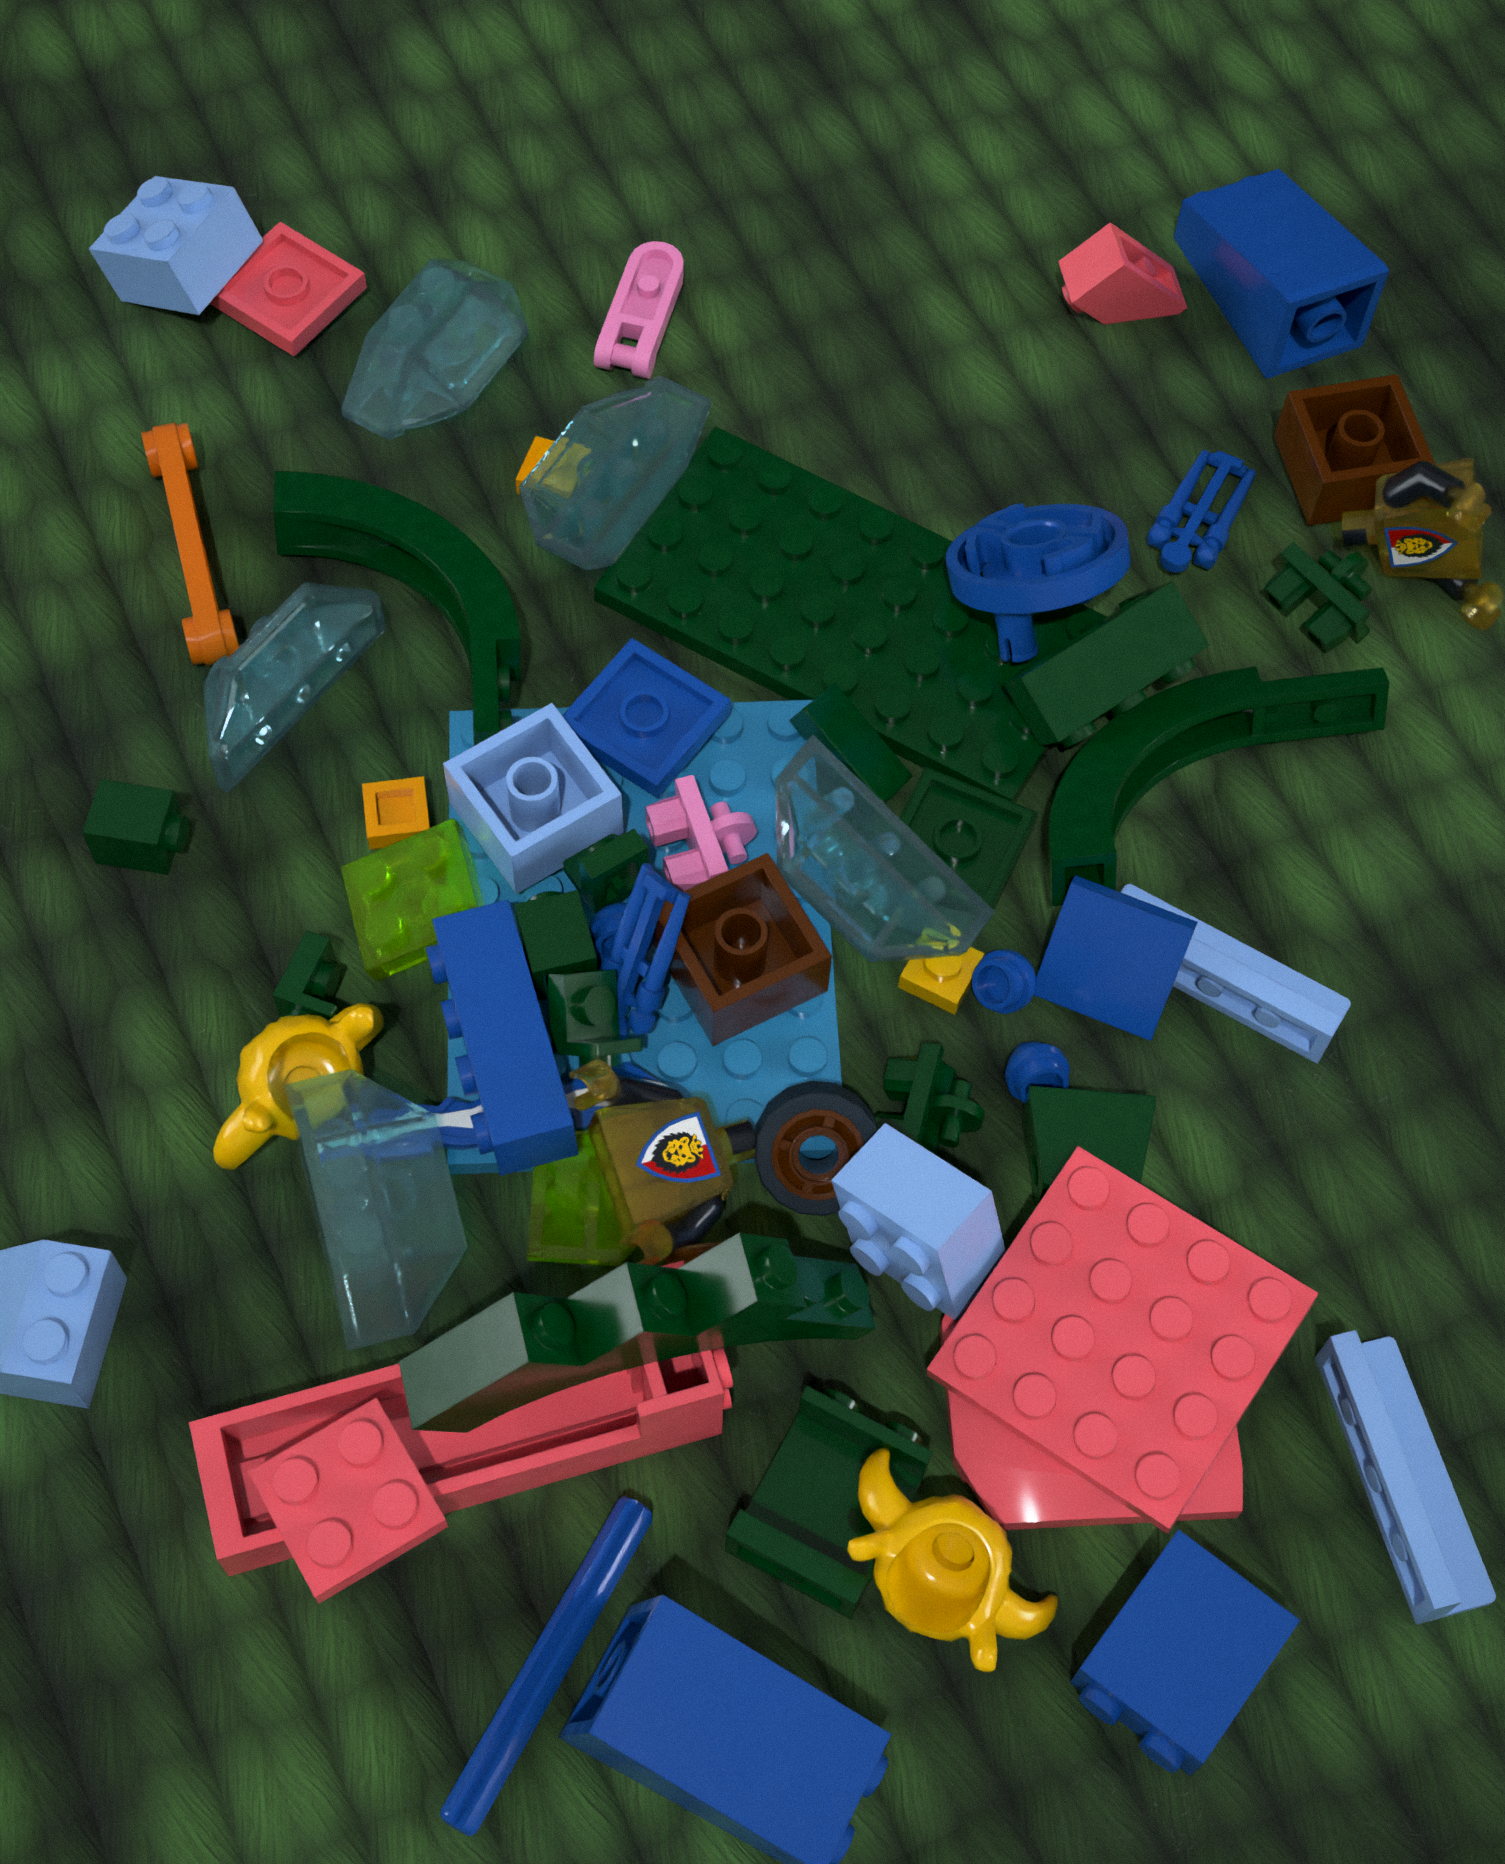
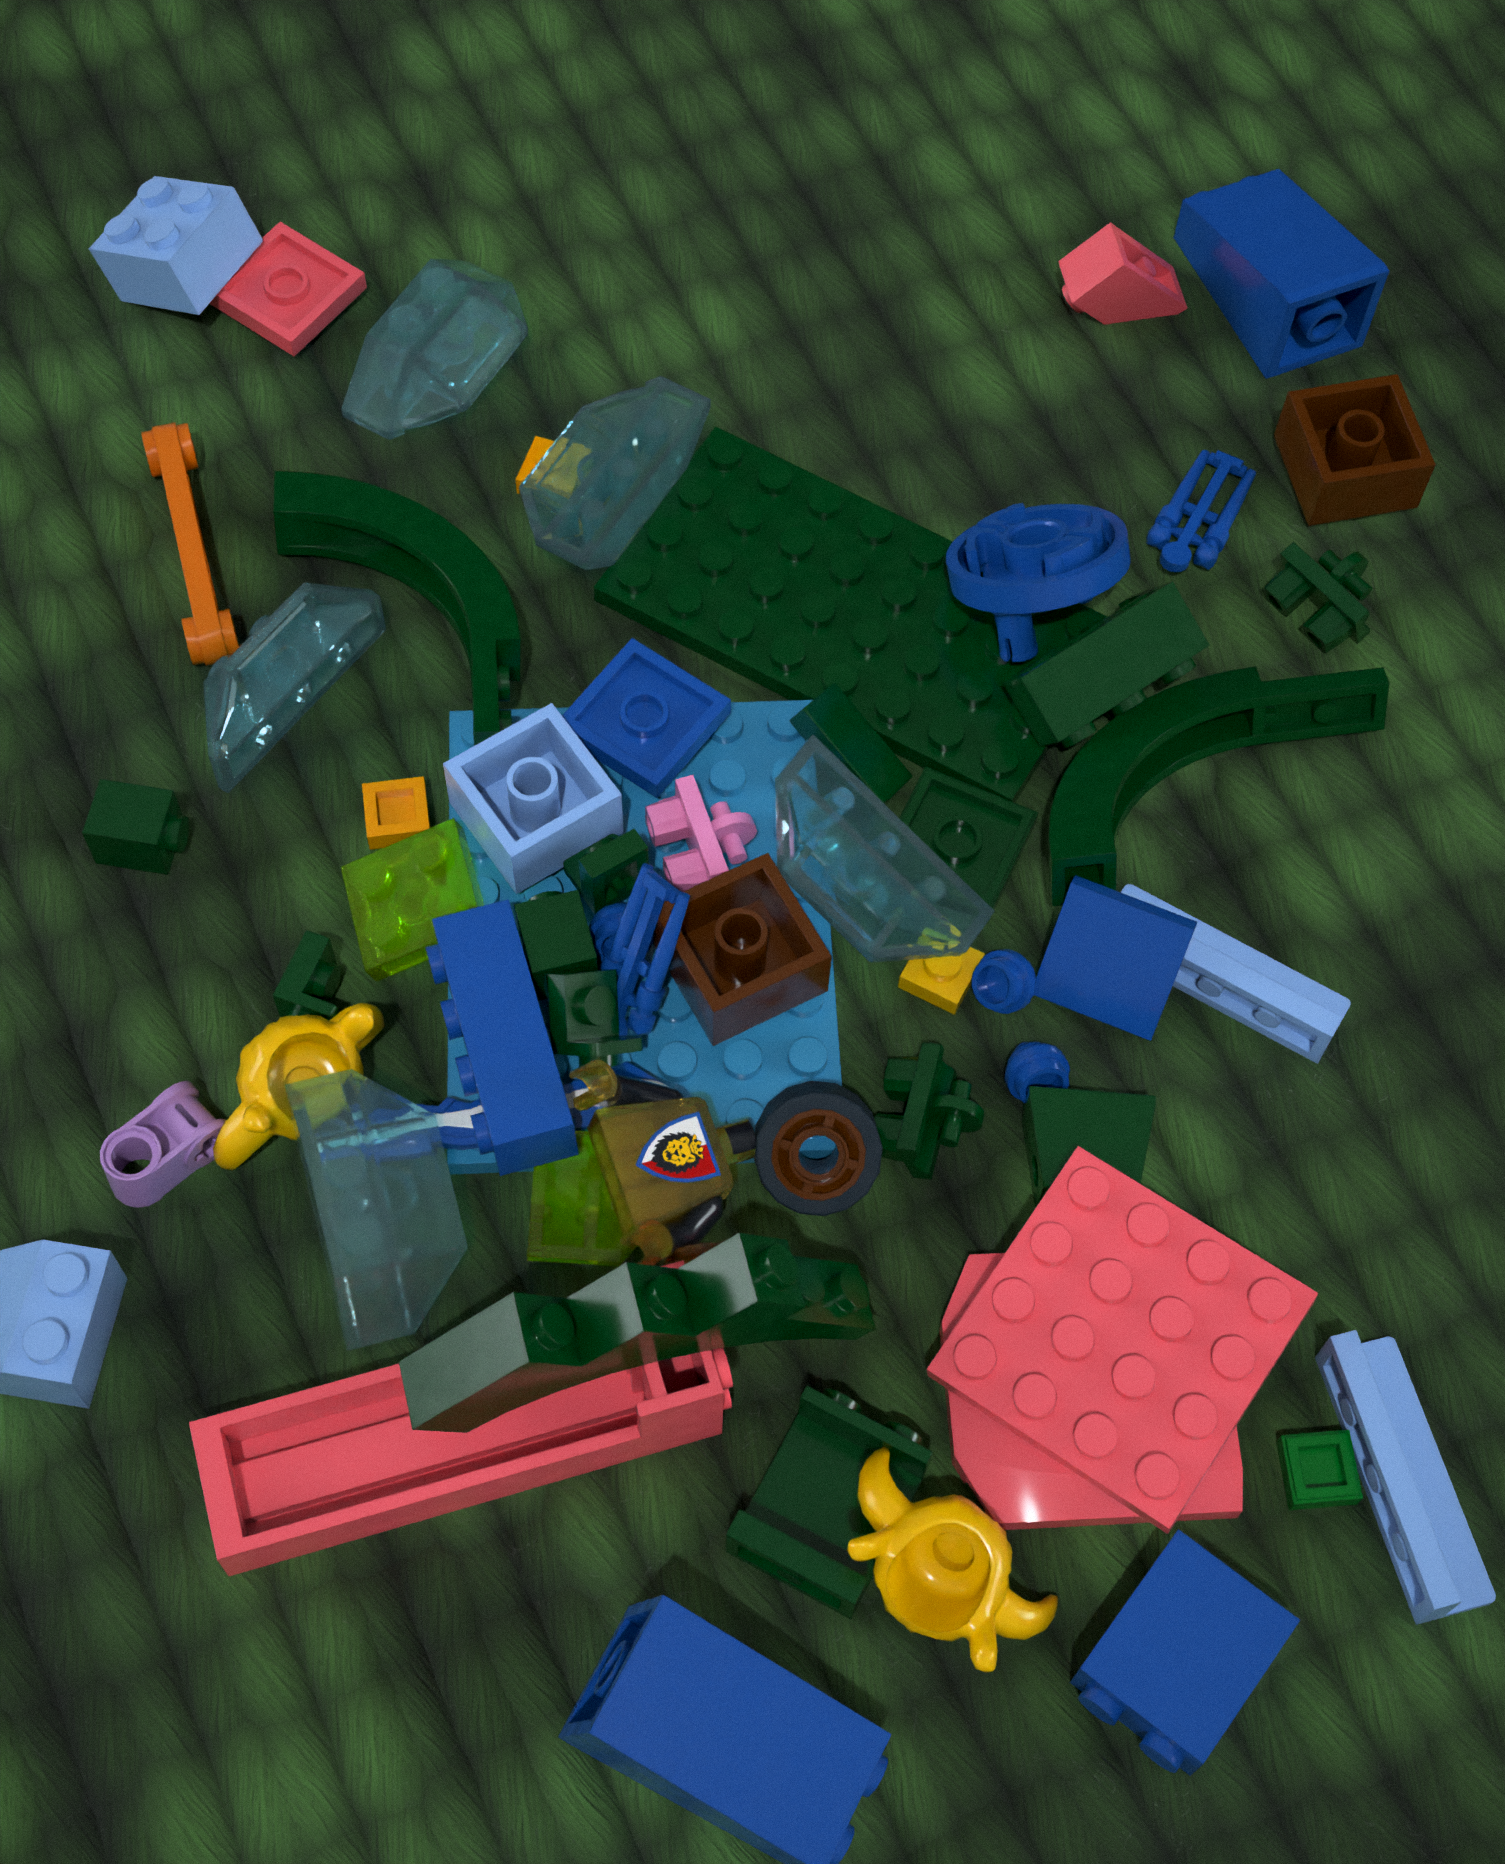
coral plate [247,1398,449,1604] -> none
blue axle [440,1496,652,1836] -> none
bright pink plate [594,241,684,379] -> none
light blue brick [831,1123,1006,1322] -> none
clear yellow torso [1342,458,1503,630] -> none
none -> lavender piece [100,1081,226,1208]
none -> green tile [1276,1430,1363,1510]

